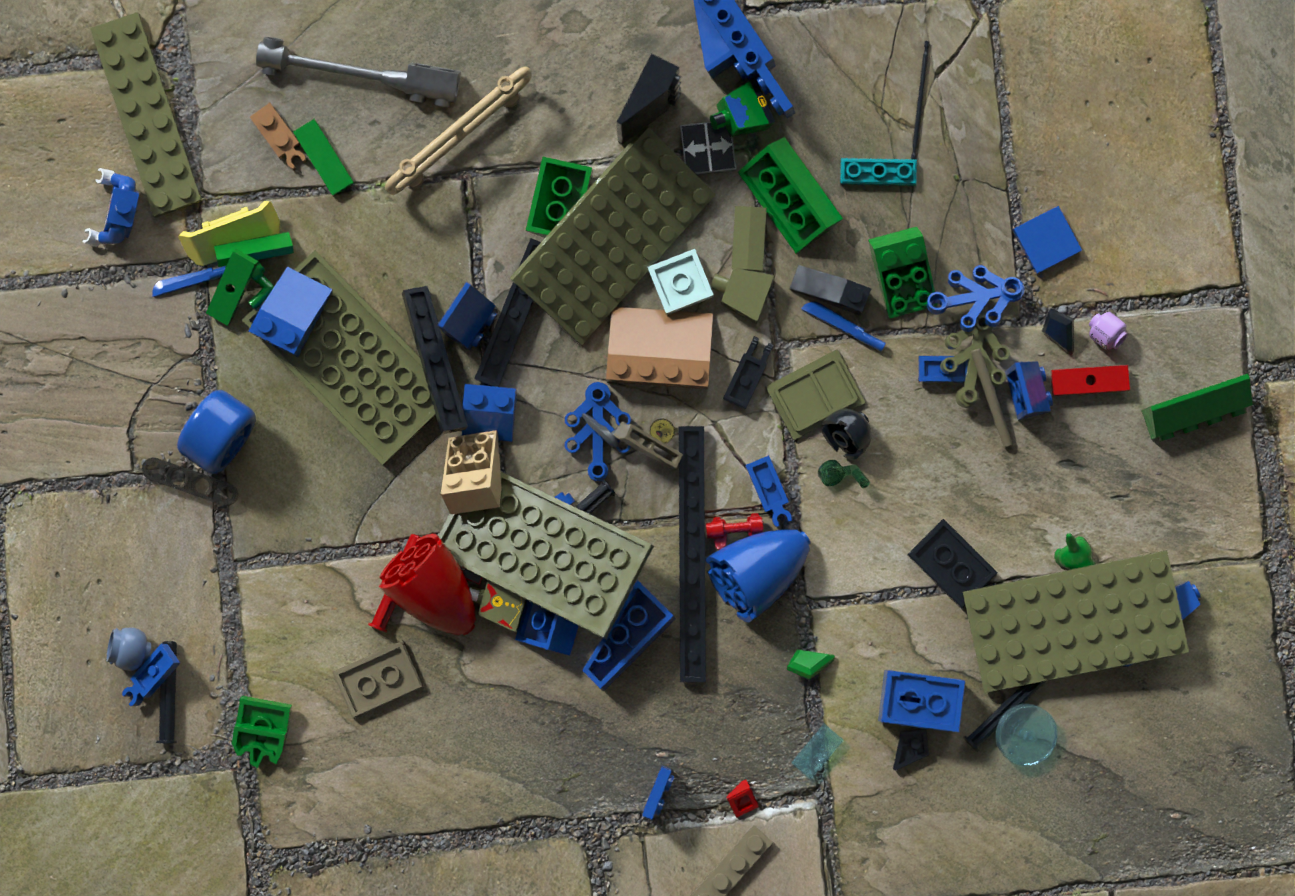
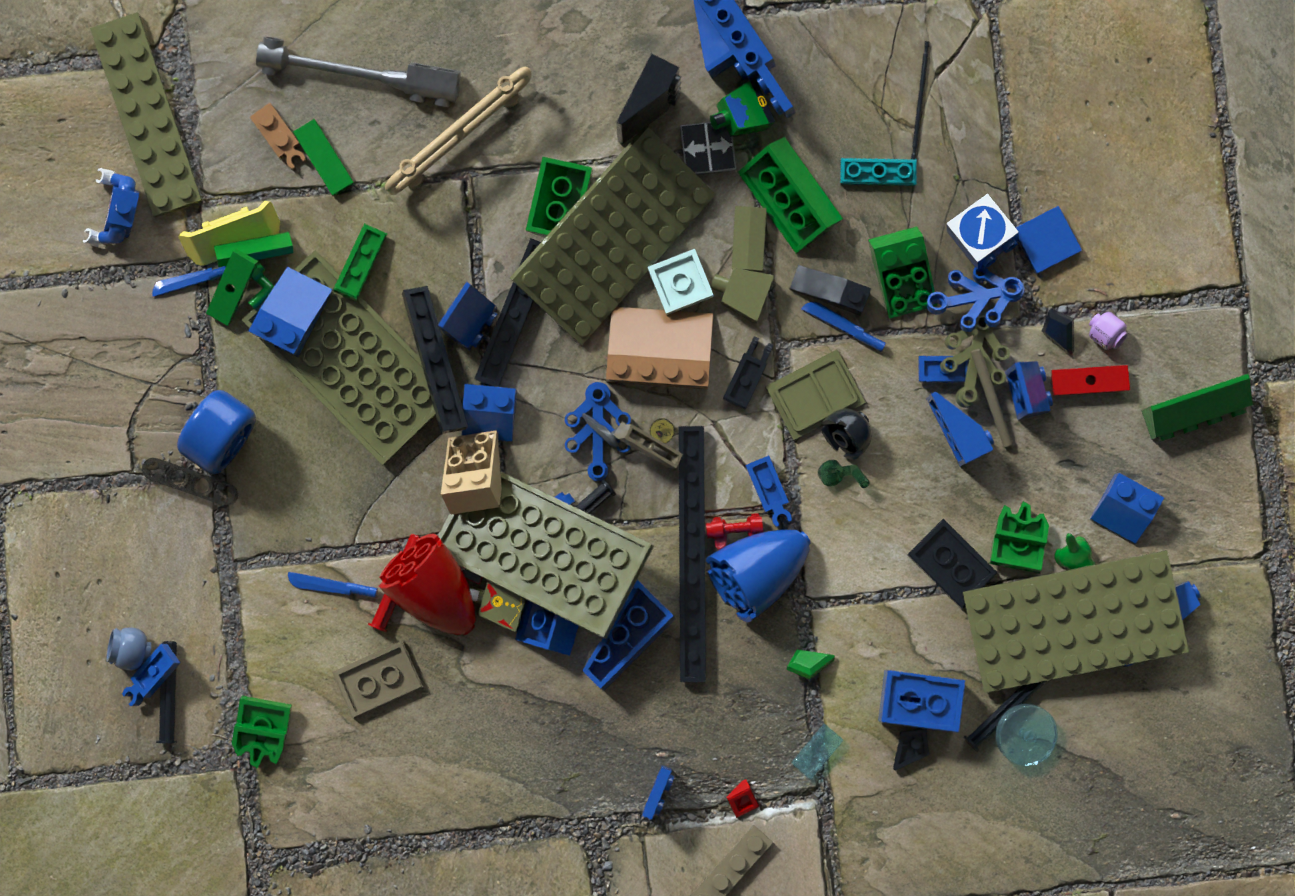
none -> blue piece [288,572,378,598]
none -> green tile [333,223,387,301]
none -> blue slope [926,392,994,467]
none -> piece [947,194,1019,270]
none -> green plate [989,501,1049,573]
none -> blue slope [1090,473,1164,544]

